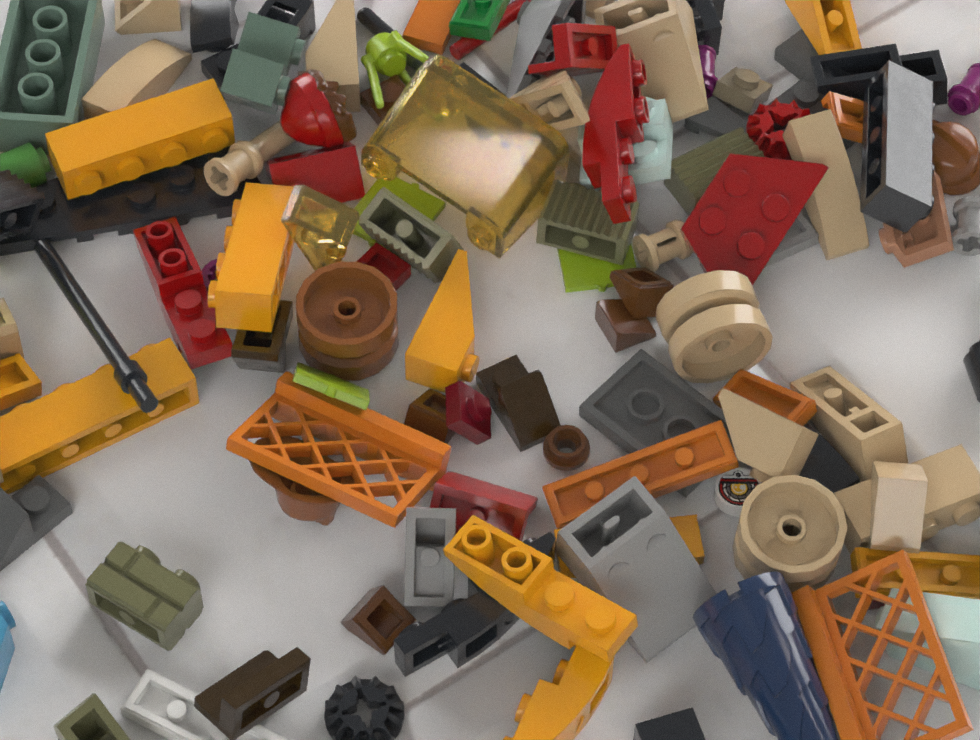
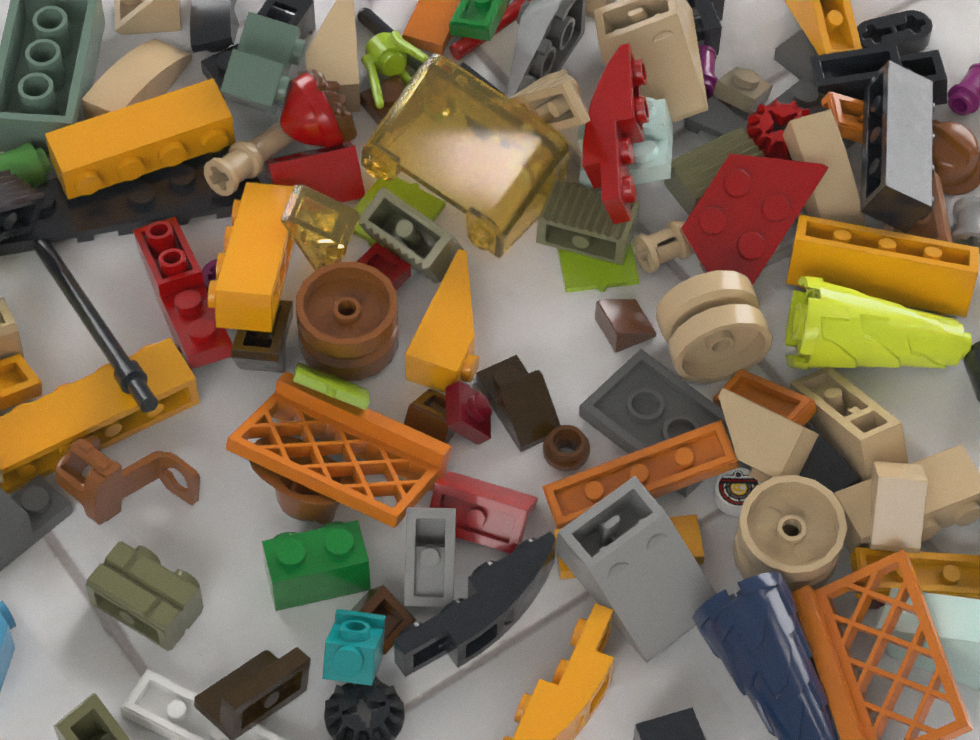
light orange slope [443,515,638,662] -> none
red panel [528,23,617,76] -> none
reddish brown slope [609,267,674,319] -> none
none -> dark orange piece [55,435,200,525]
none -> green brick [262,520,371,611]
none -> teal brick [322,609,386,686]
none -> neon yellow cone [785,276,972,371]
none -> light orange brick [786,214,979,317]
none -> black beam [857,10,933,56]

